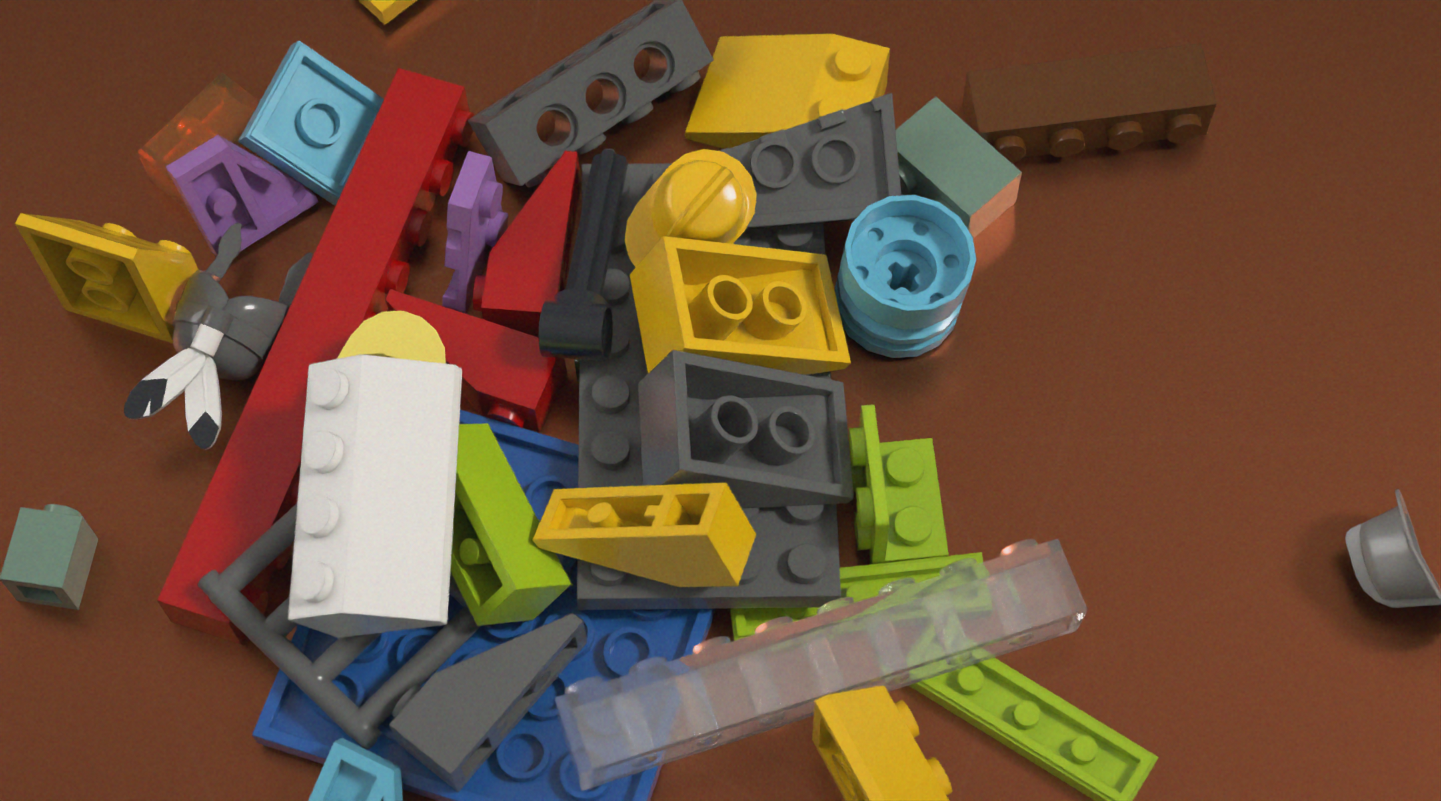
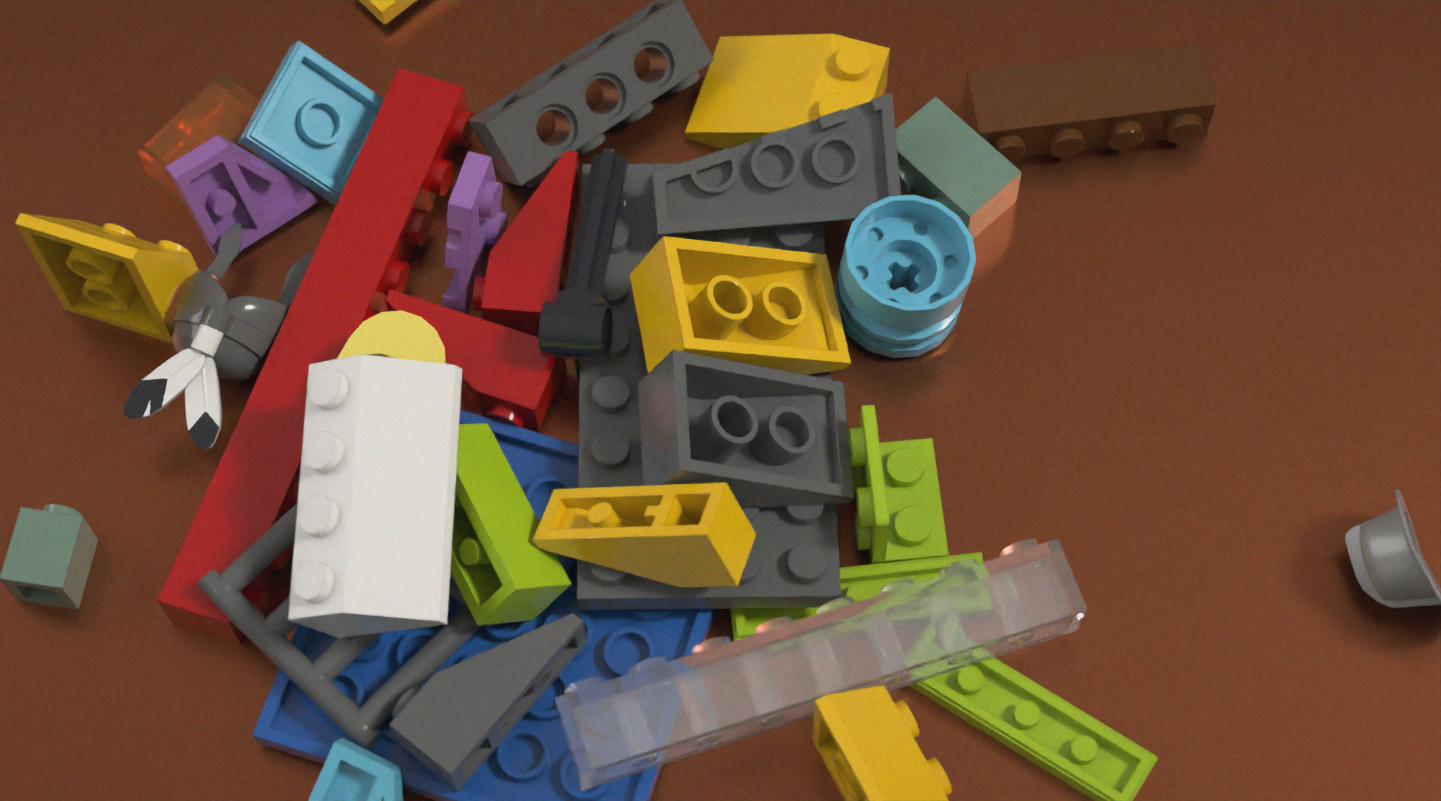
yellow piece [625,149,757,267] -> none

